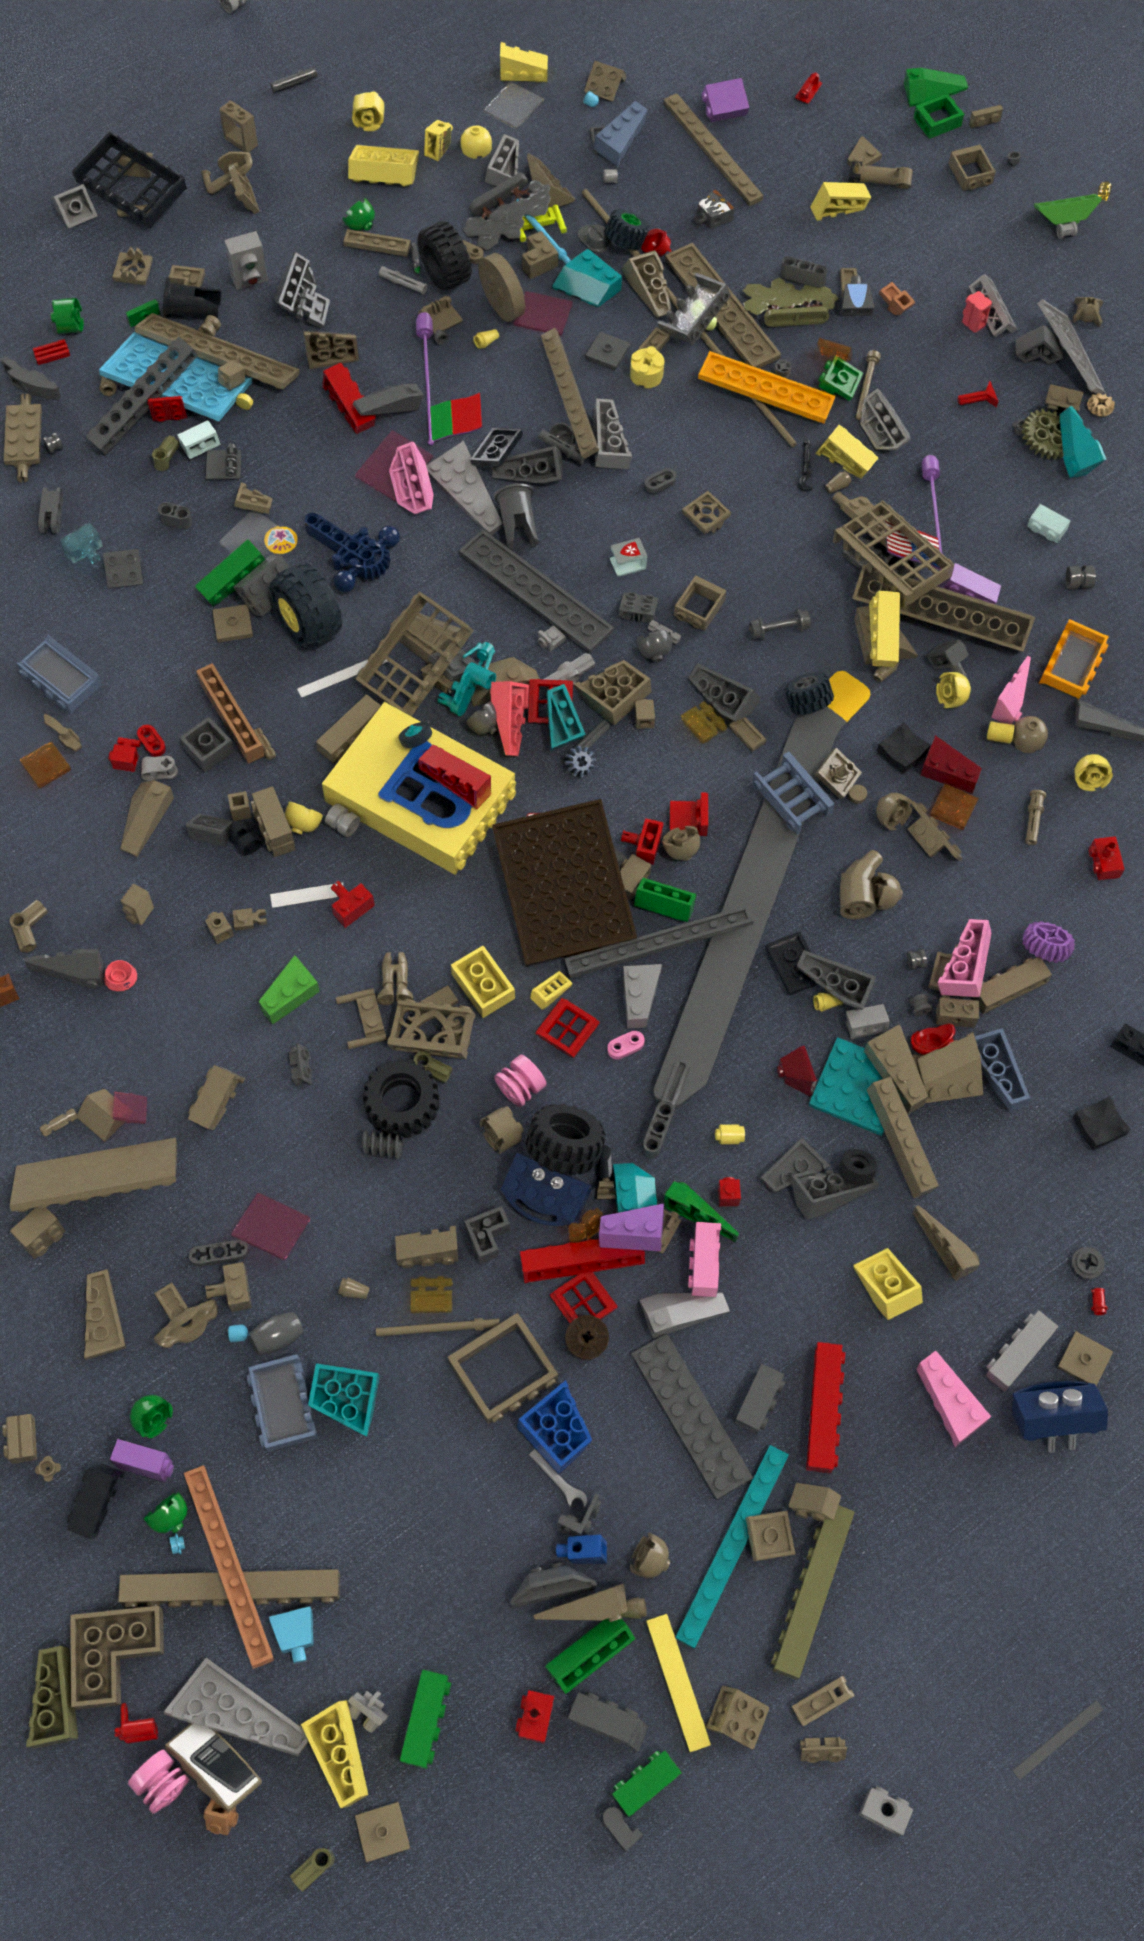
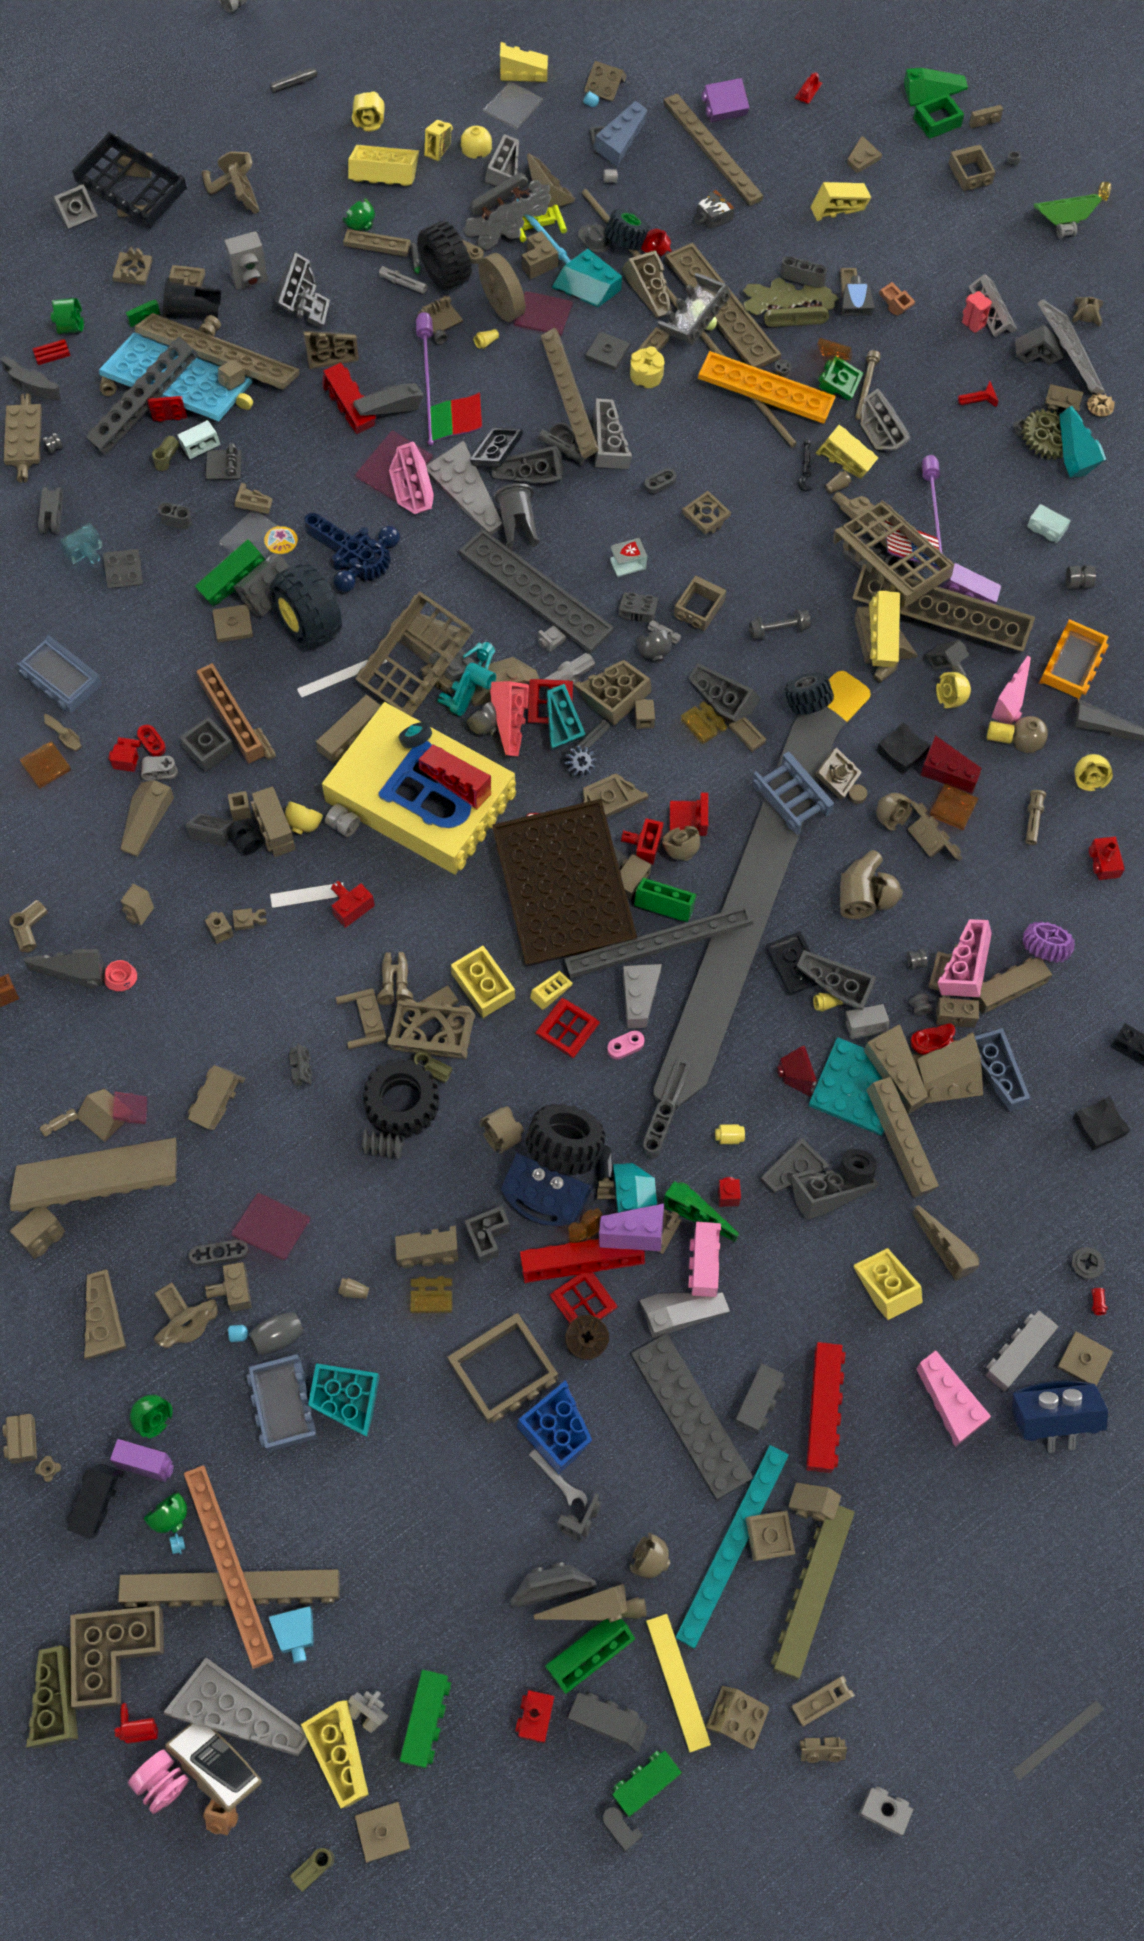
dark tan window [219,100,258,152] -> none
bright green wedge [259,955,320,1025] -> none
dark tan bar [376,1318,500,1337] -> none
bright pink wheel [494,1054,547,1107] -> none
blue torso [556,1535,607,1564] -> none
dark tan piece [848,161,913,189] -> none
none -> dark tan wing [583,773,648,818]

